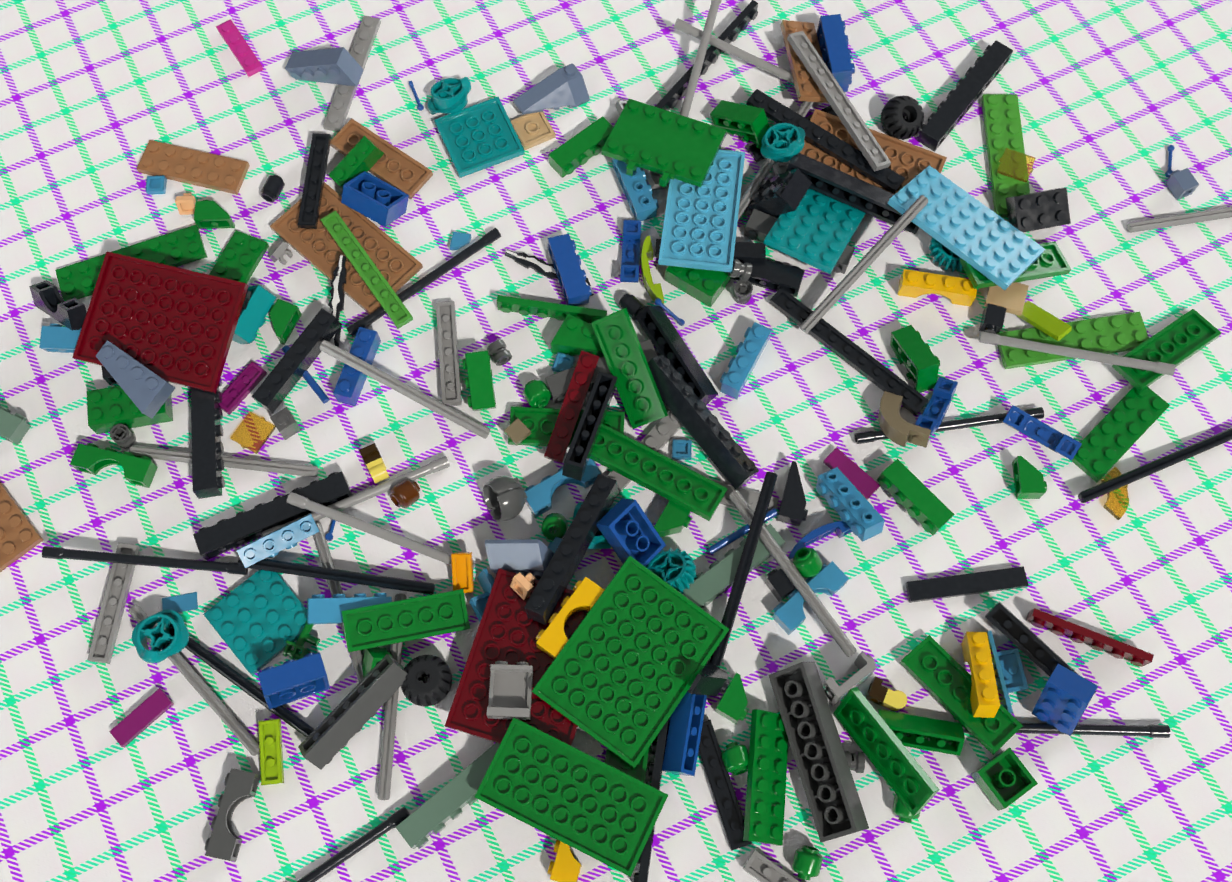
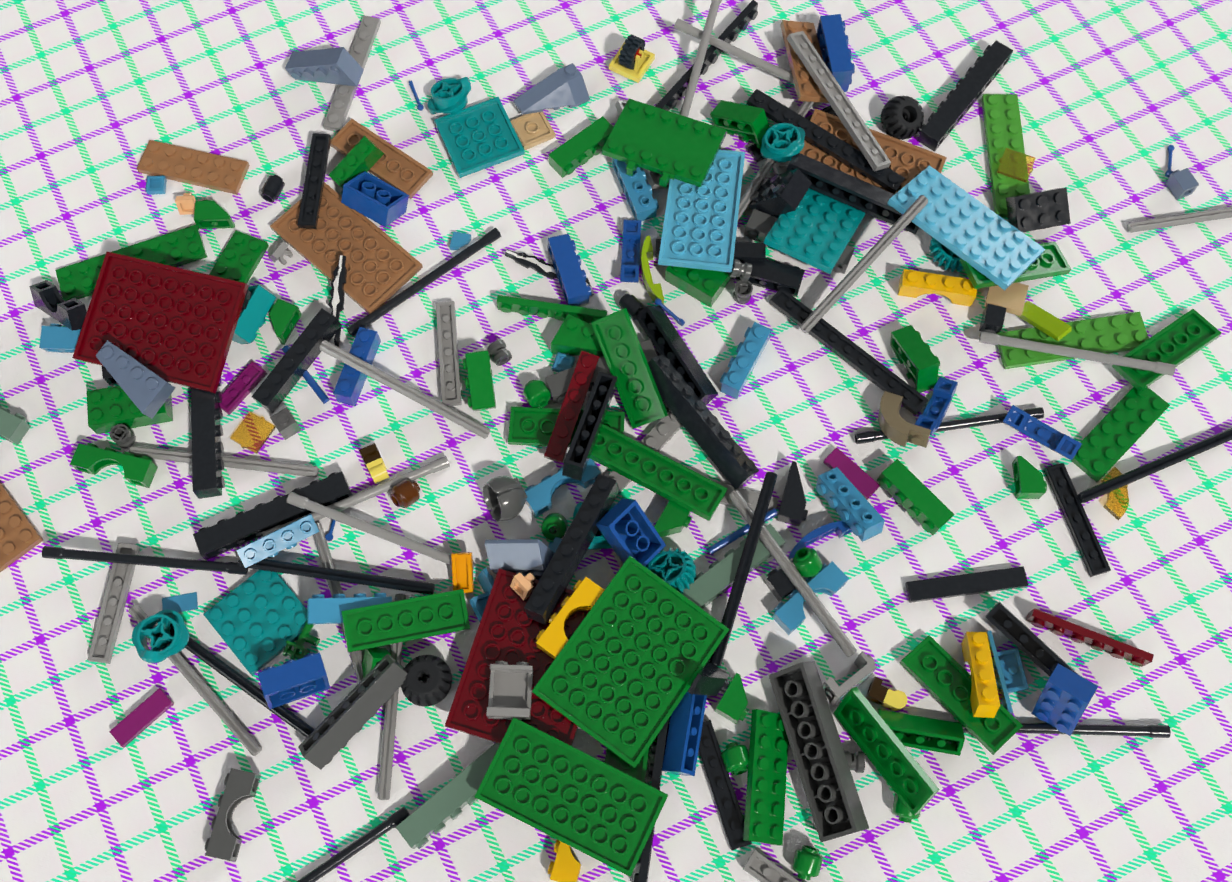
dark pink plate [216,19,264,77] -> none
lime tile [258,719,284,785] -> none
bright green plate [320,211,413,329] -> none
dark tan tile [504,419,531,446] -> none
dark azure tile [672,439,692,460] -> none
green brick [971,748,1038,811] -> none
none -> plate [609,34,655,83]
none -> black tile [1044,463,1111,577]

